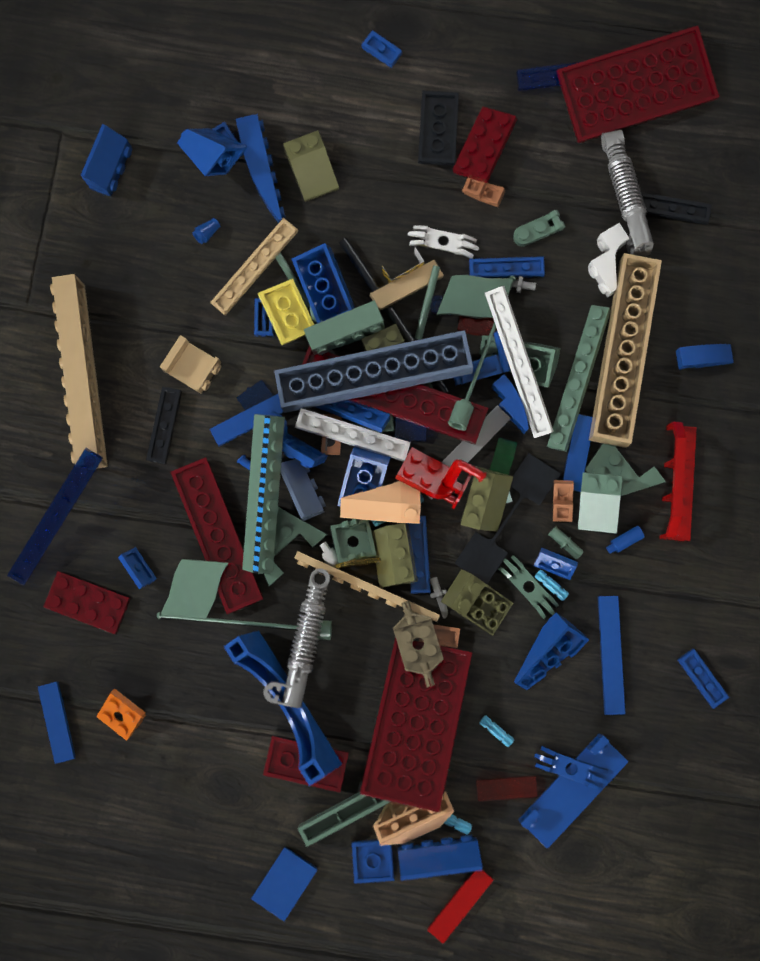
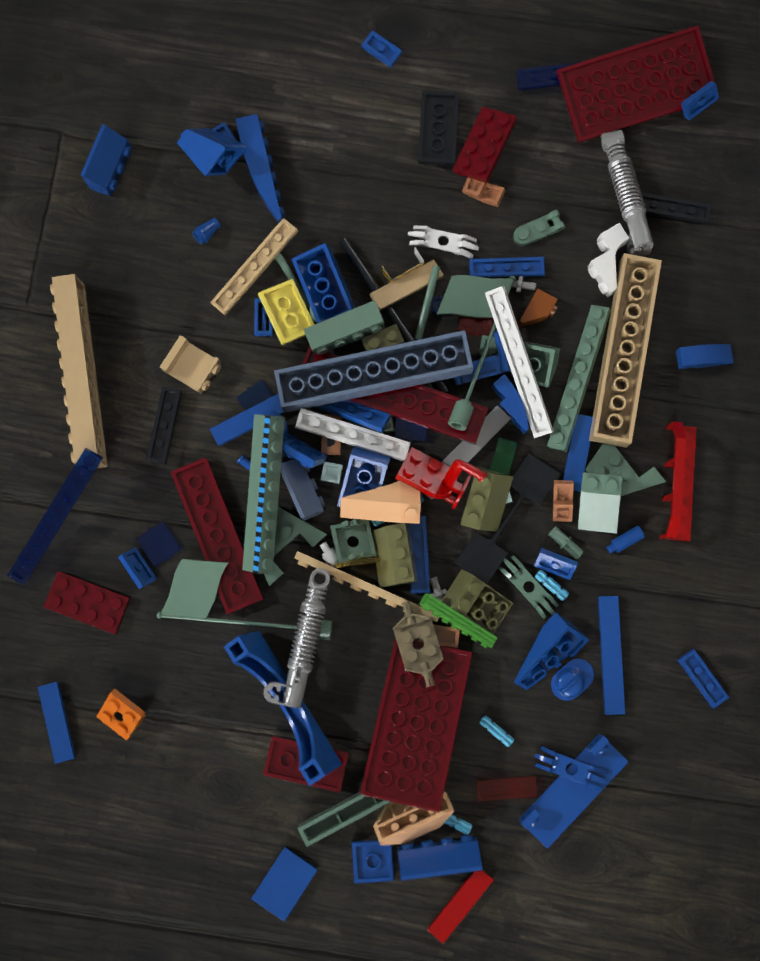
olive slope [283,131,339,202] -> none
none -> clear blue piece [137,522,182,567]
none -> light aqua tile [321,462,343,484]
none -> bright green piece [419,593,498,649]
none -> dark orange slope [518,289,558,327]
none -> blue piece [551,659,594,701]
none -> blue plate [681,81,719,120]

